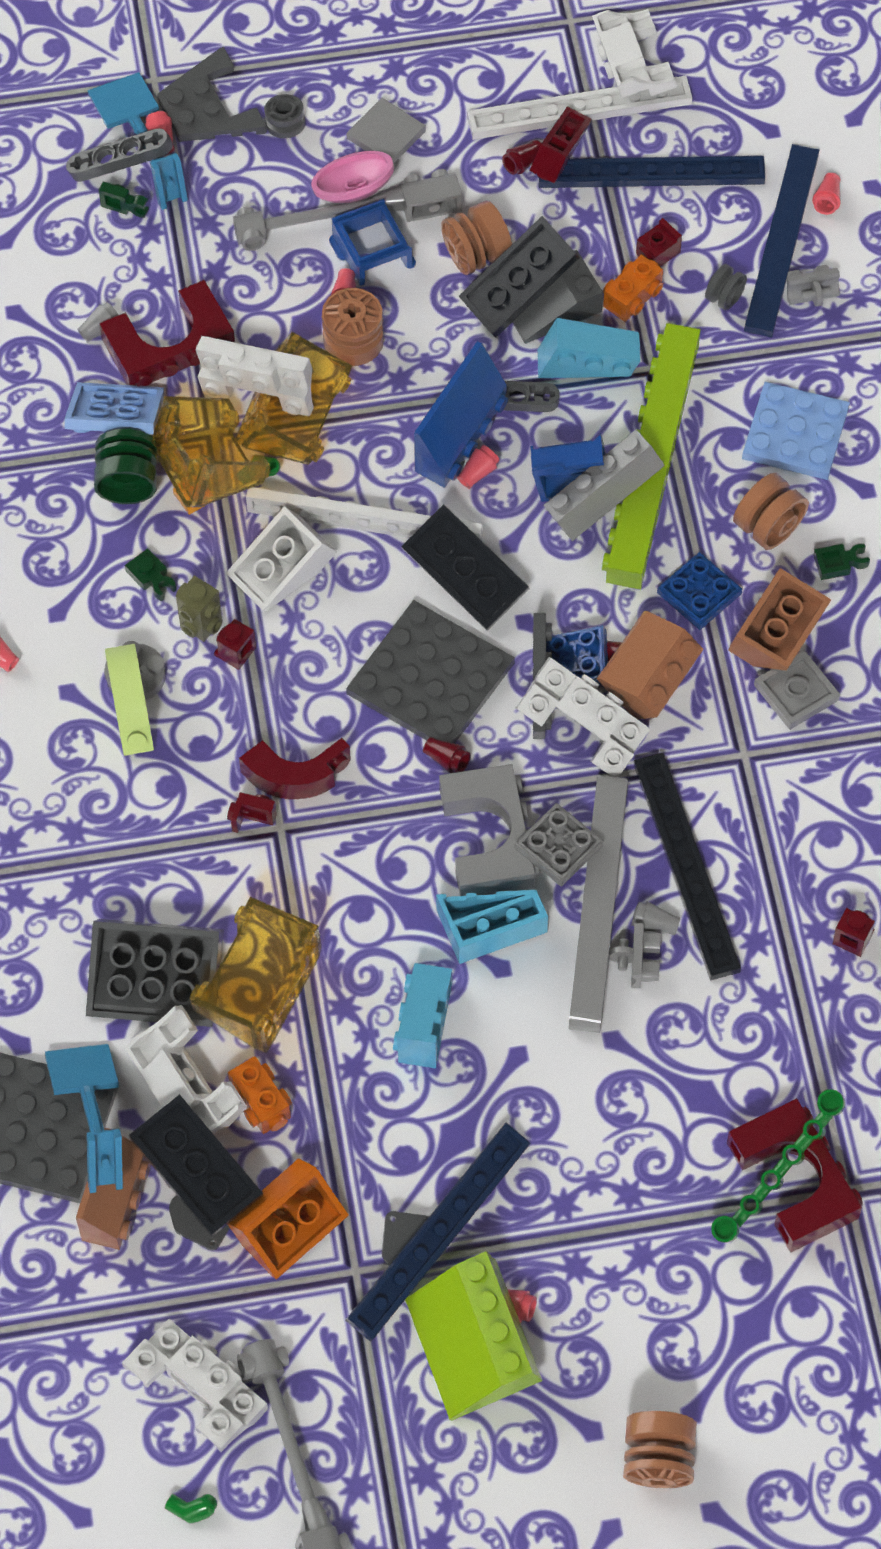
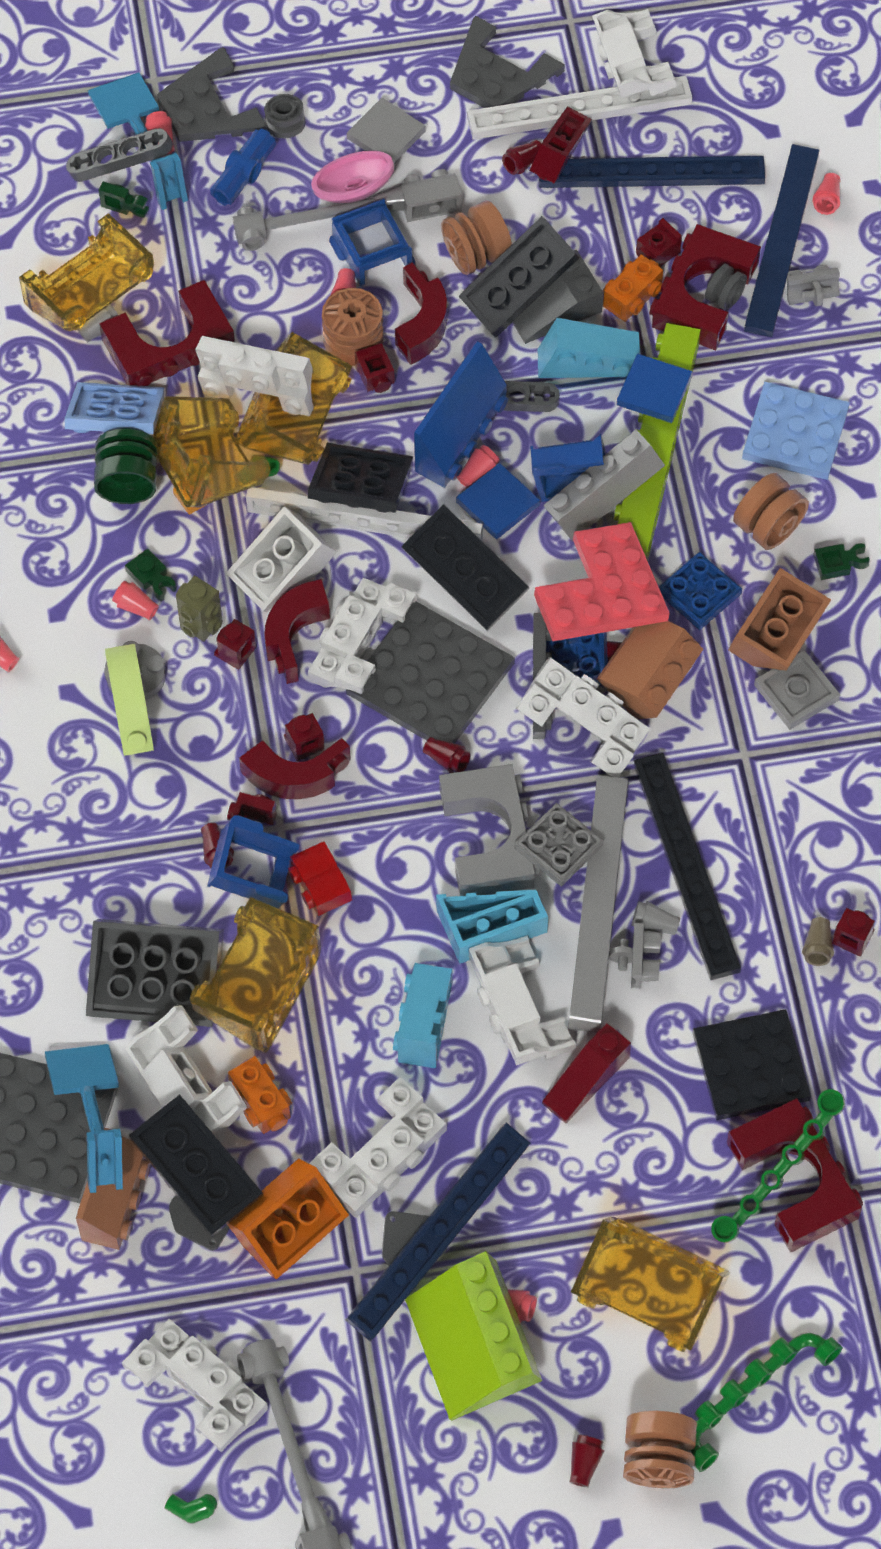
none -> clear yellow windscreen [19,213,154,332]
none -> coral cone [112,581,159,621]
none -> dark red cone [201,823,234,868]
none -> blue piece [207,815,300,912]
none -> blue piece [210,128,276,206]
none -> dark red arch [264,579,330,684]
none -> dark red brick [284,713,325,761]
none -> red brick [288,841,352,916]
none -> black plate [308,442,413,513]
none -> white bracket [308,578,417,694]
none -> white bracket [309,1077,447,1218]
none -> dark red brick [355,343,395,393]
none -> dark red arch [395,262,447,365]
none -> dark grey wing [450,16,565,108]
none -> blue tile [456,463,540,540]
none -> white bracket [469,935,576,1066]
none -> coral plate [534,522,670,641]
none -> dark red slope [542,1023,631,1124]
none -> dark red cone [569,1435,605,1488]
none -> clear yellow windscreen [571,1217,730,1352]
none -> blue tile [616,354,693,423]
none -> dark red arch [649,224,761,351]
none -> green bar [690,1333,843,1472]
none -> black plate [692,1009,811,1121]
none -> dark tan cone [802,917,834,966]

